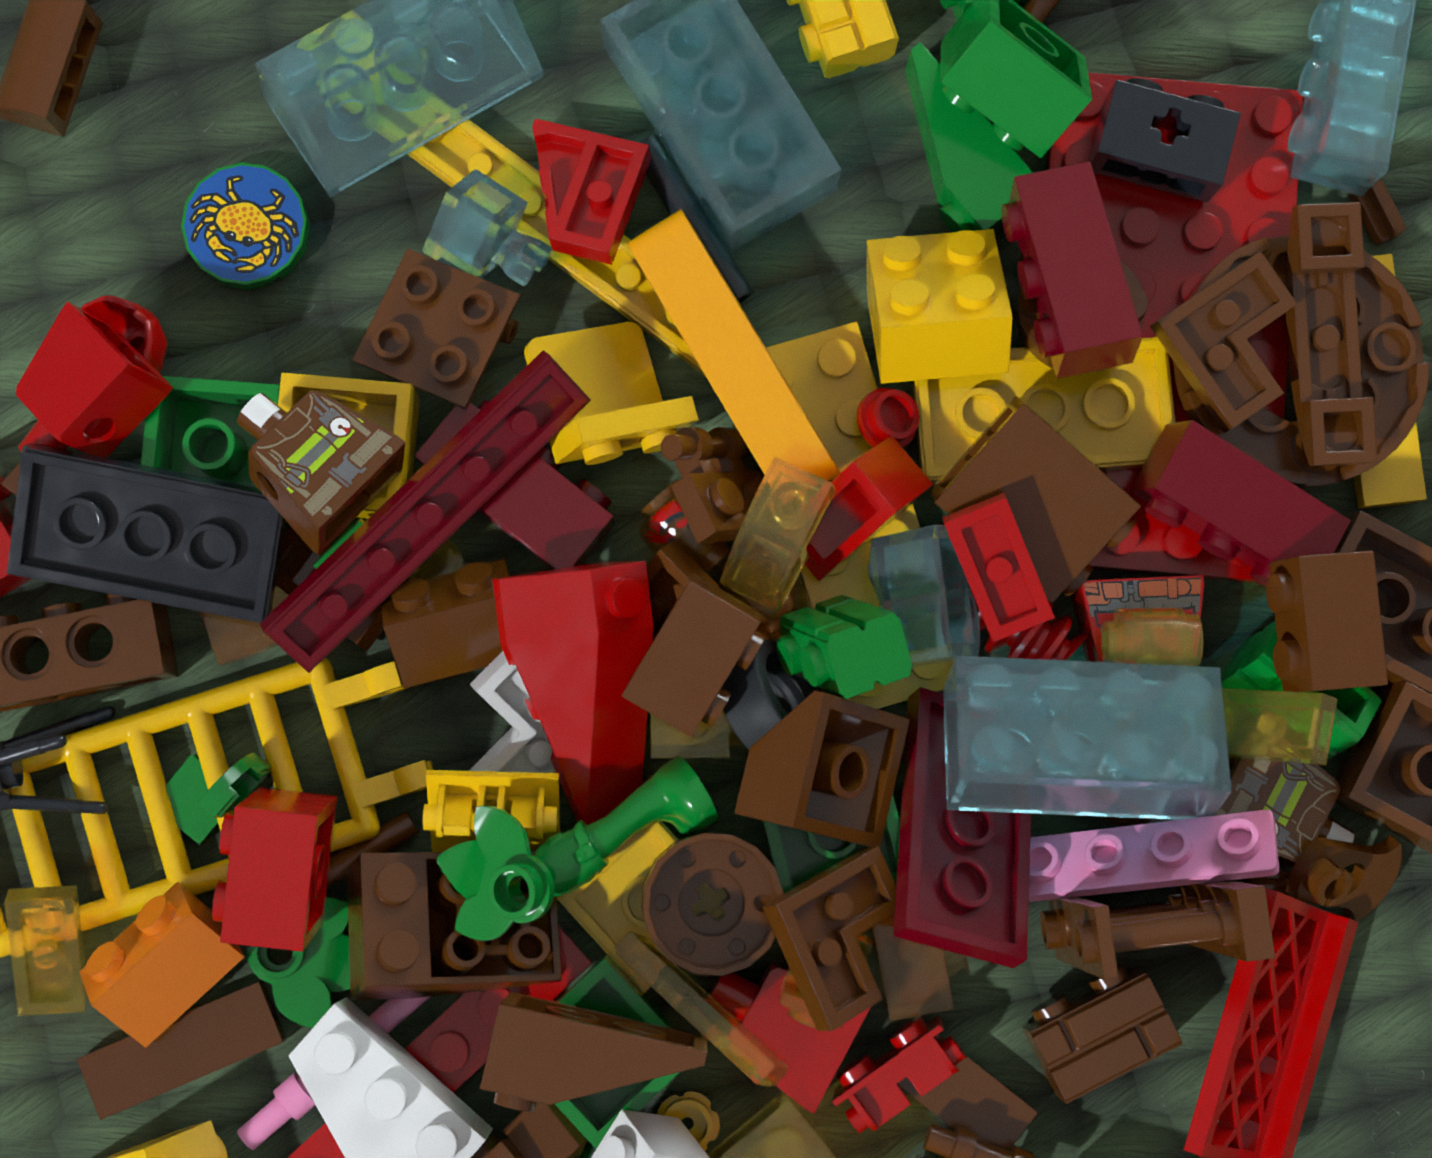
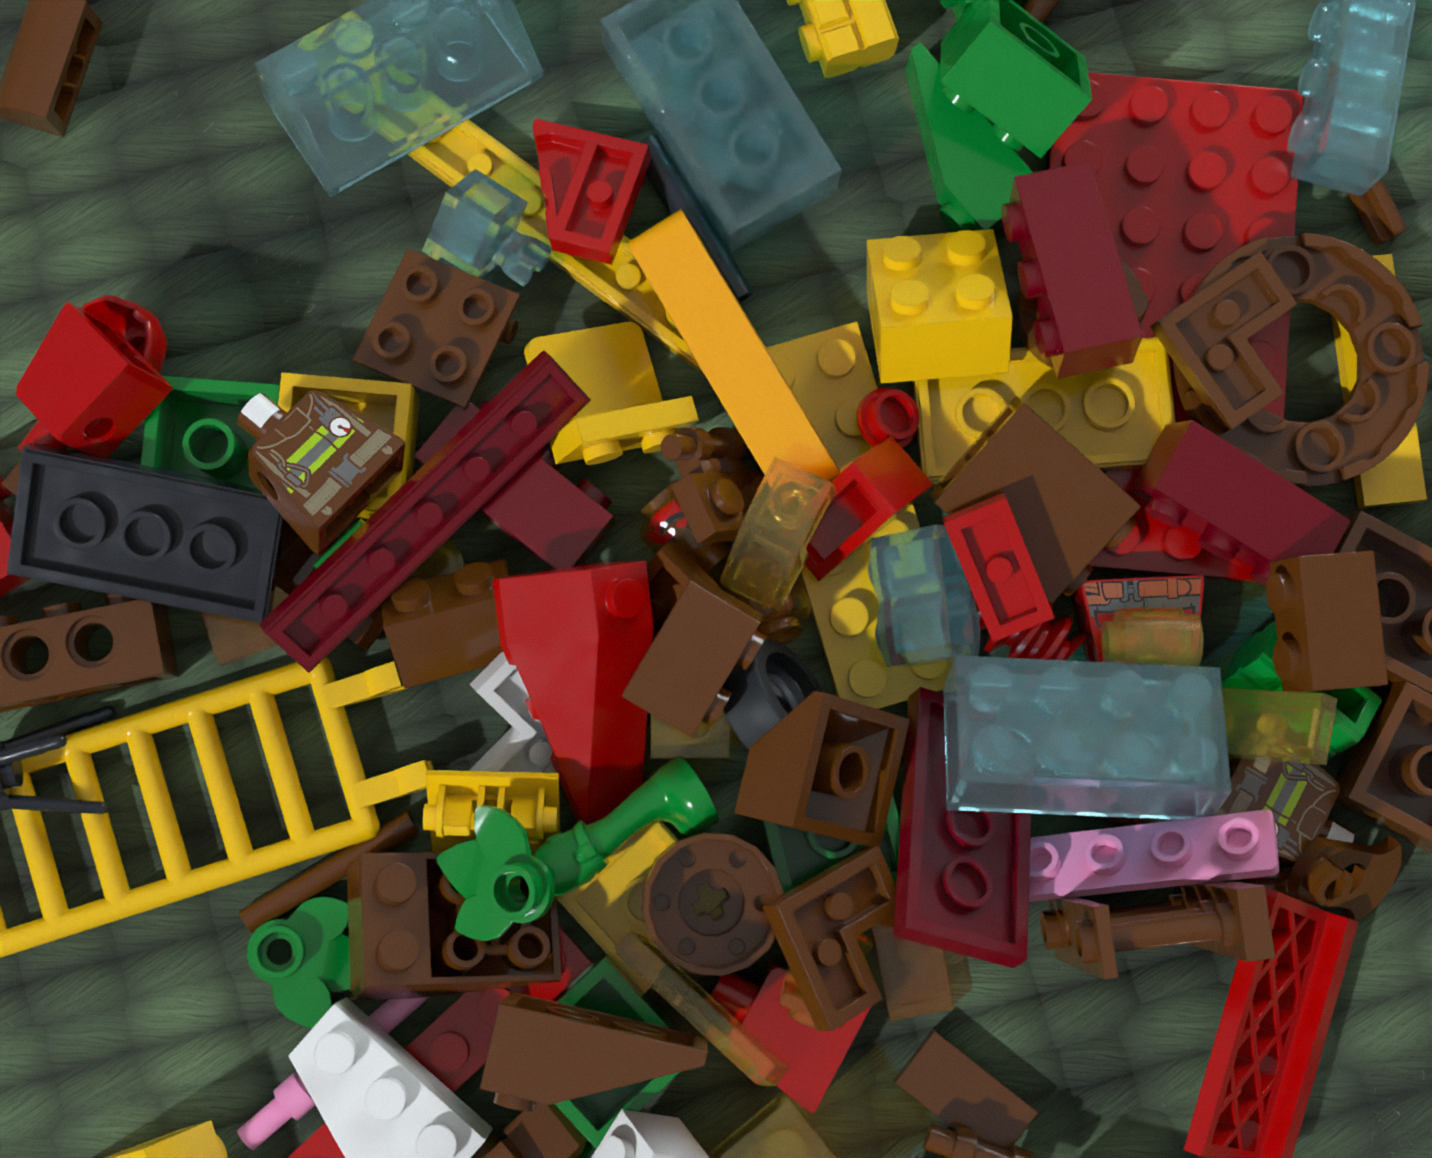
clear yellow plate [4,885,89,1016] -> none
reddish brown tile [76,980,287,1120] -> none
orange brick [79,882,244,1048] -> none
green tile [166,754,219,845] -> none
tile [181,162,310,290] -> none
green tile [197,752,271,818] -> none
red brick [212,787,337,952] -> none
yellow plate [657,1091,720,1151] -> none
green brick [776,595,913,699] -> none
red hinge [832,1015,966,1134] -> none
reddish brown brick [1022,965,1182,1104] -> none
black brick [1089,78,1241,203] -> none
reddish brown slope [1286,202,1377,467] -> none

